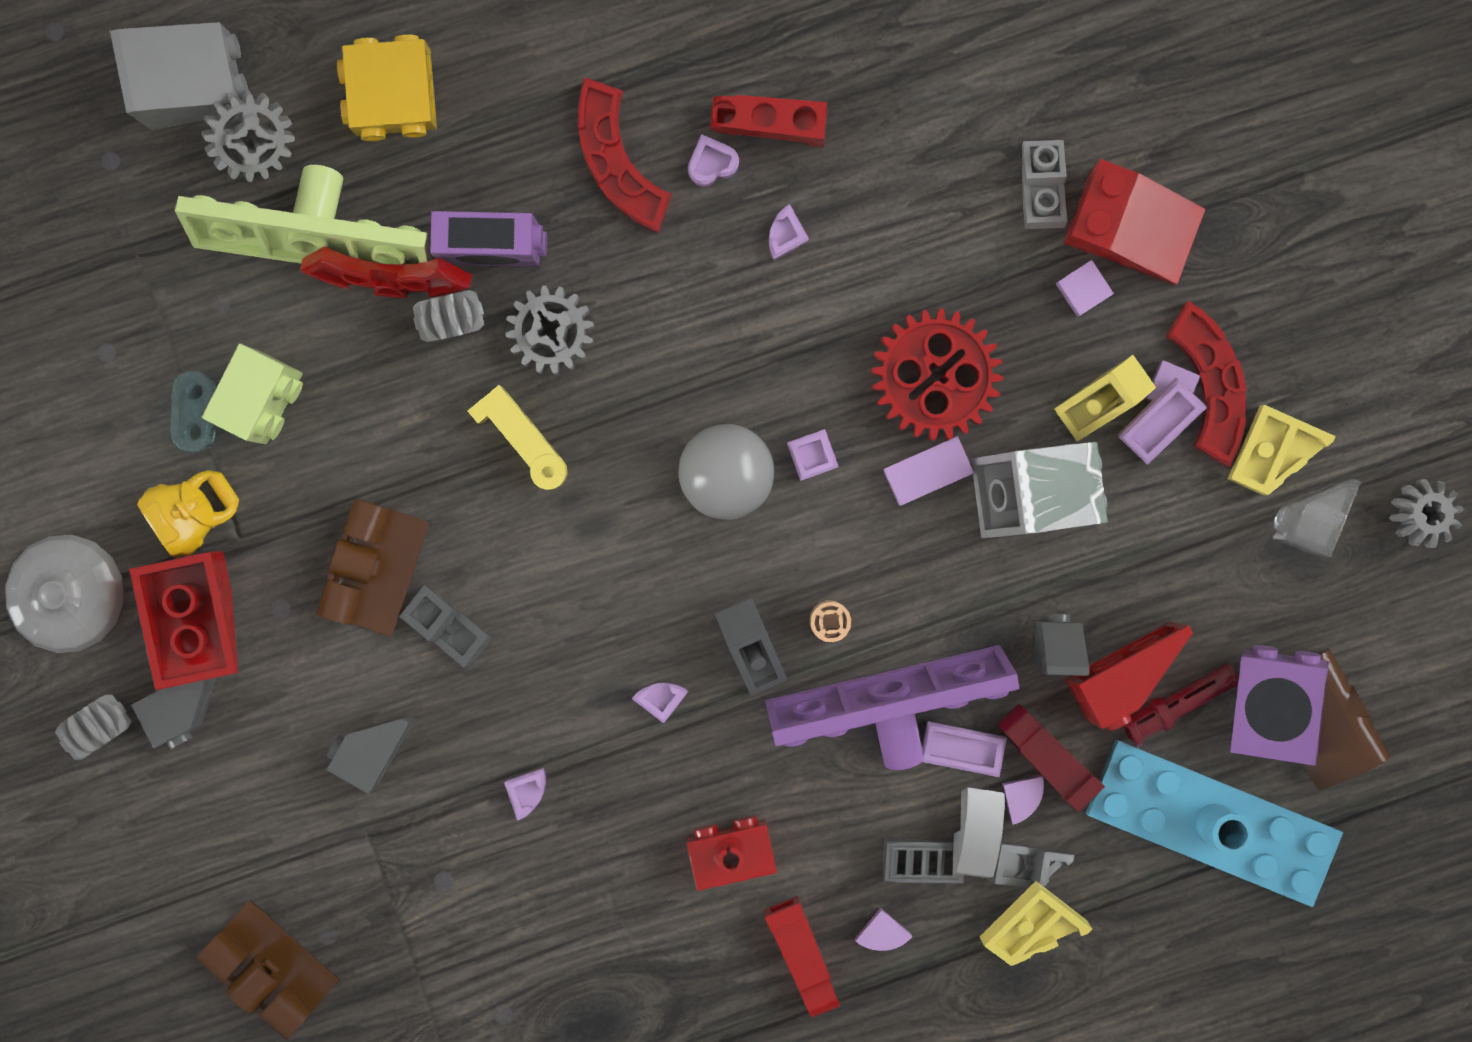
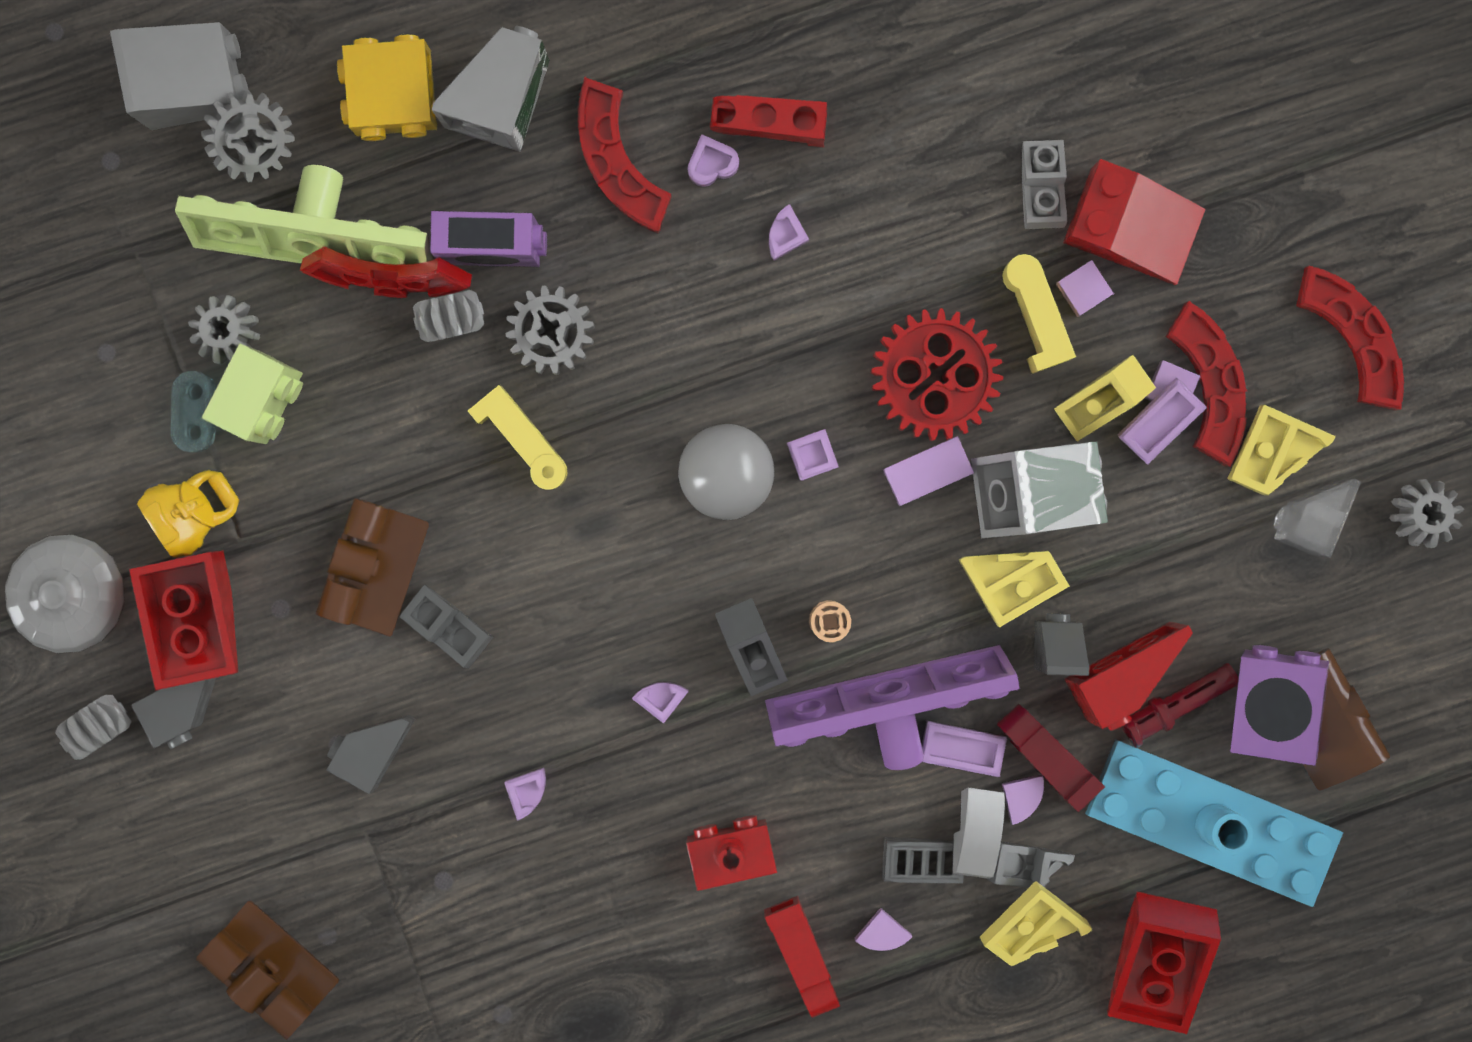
none -> light grey gear [188,295,260,365]
none -> light grey slope [432,26,550,152]
none -> light yellow wing [959,551,1069,627]
none -> light yellow leg [1002,254,1076,374]
none -> red slope [1107,891,1221,1034]
none -> red tile [1296,266,1404,410]

